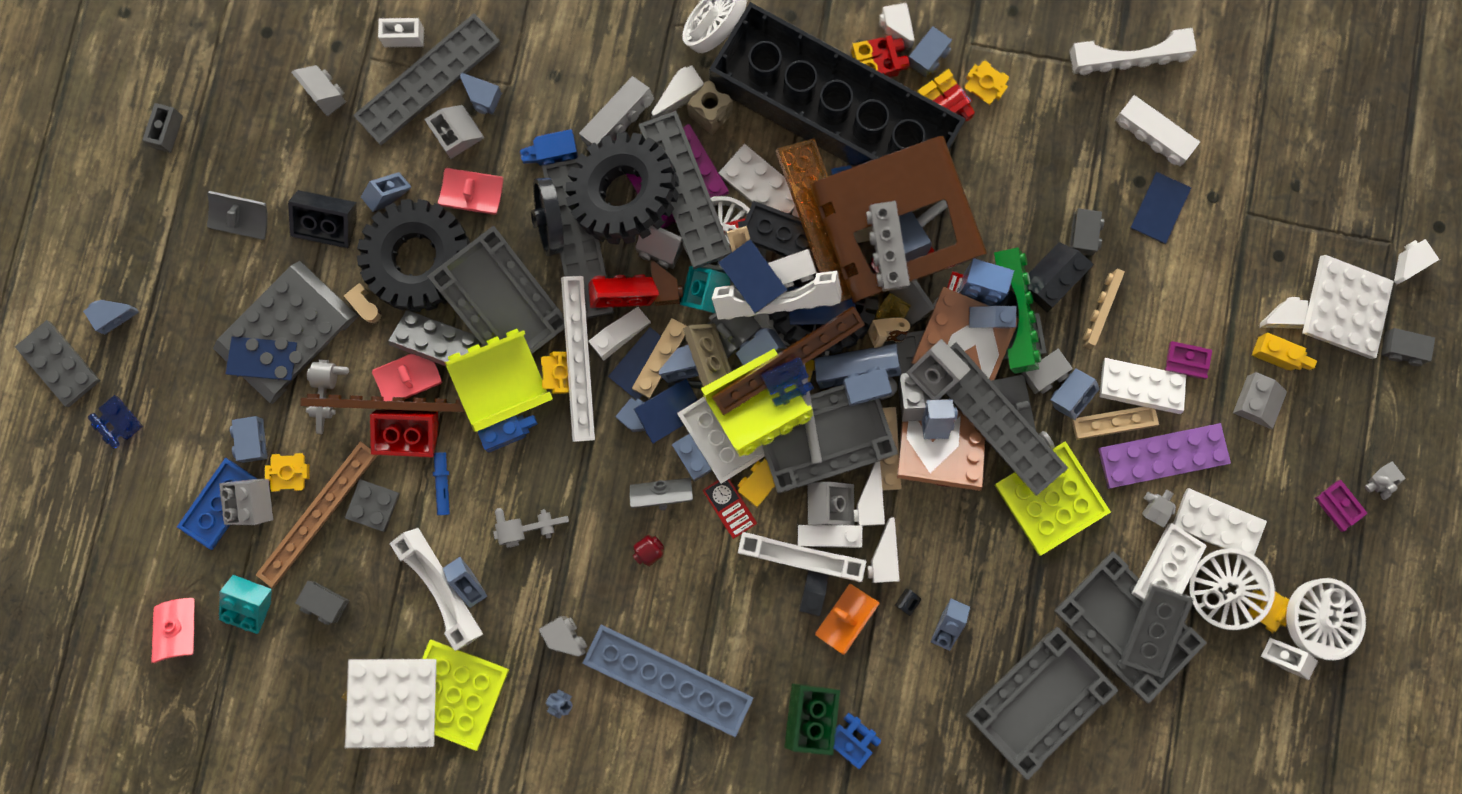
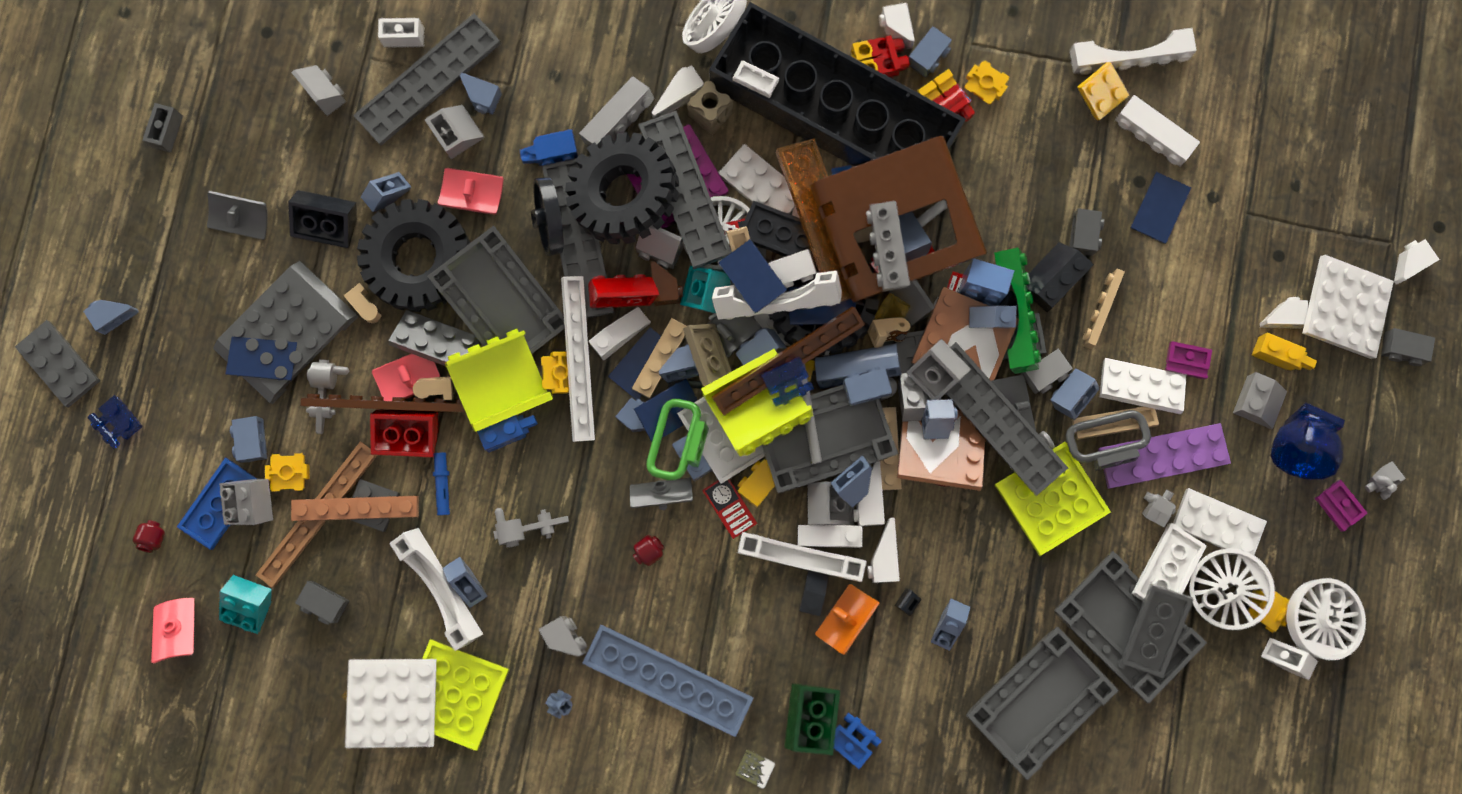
none -> dark red head [132,520,165,553]
none -> nougat plate [291,496,419,521]
none -> tan leg [413,377,454,400]
none -> bright green bar [647,399,709,480]
none -> white plate [733,60,779,98]
none -> sticker [735,750,775,788]
none -> sand blue slope [831,455,872,507]
none -> dark grey bar [1066,410,1151,471]
none -> yellow plate [1077,62,1129,120]
none -> clear blue plate [1270,403,1345,480]

